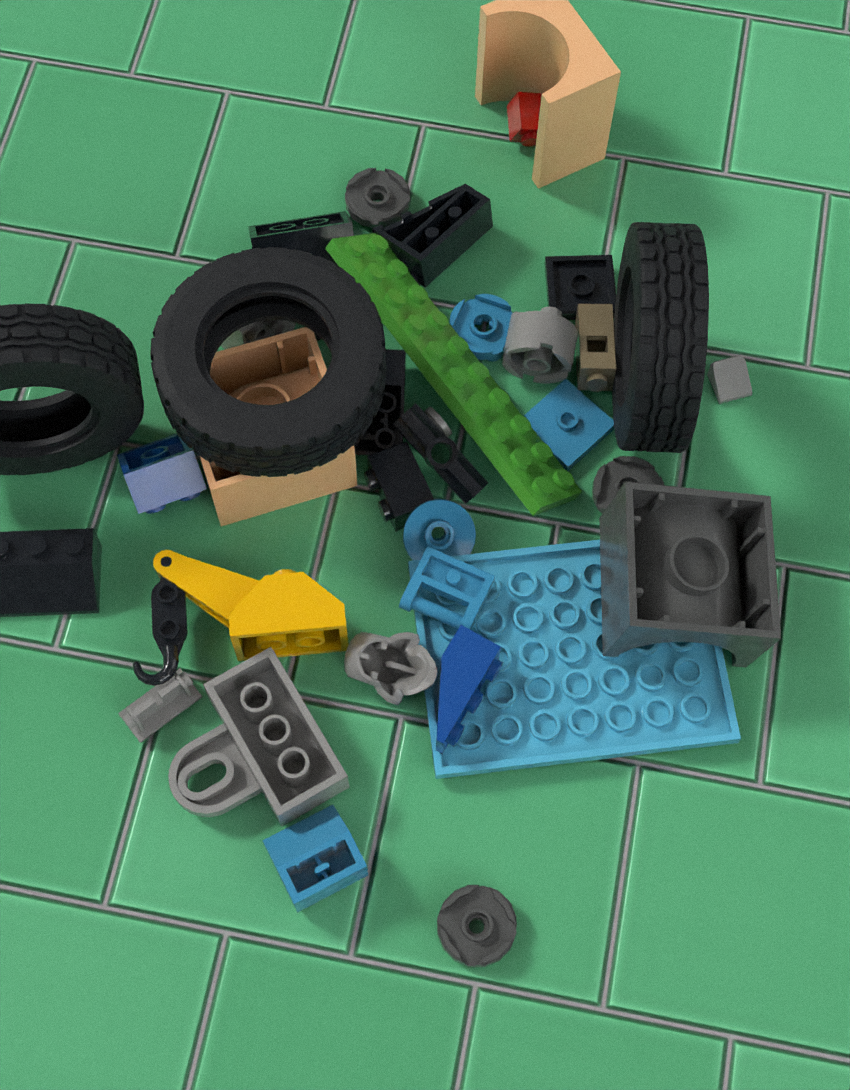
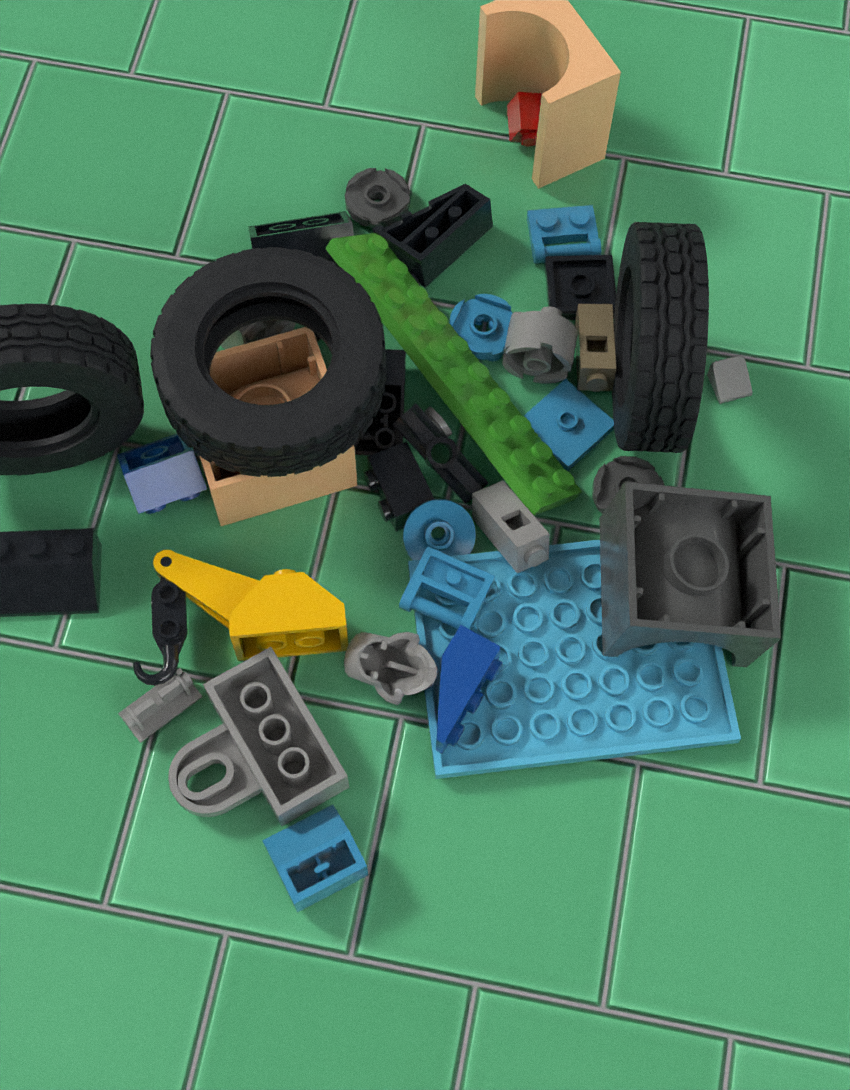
dark grey plate [437,885,517,967] -> none
none -> light grey brick [472,481,550,573]
none -> dark azure plate [527,205,602,264]

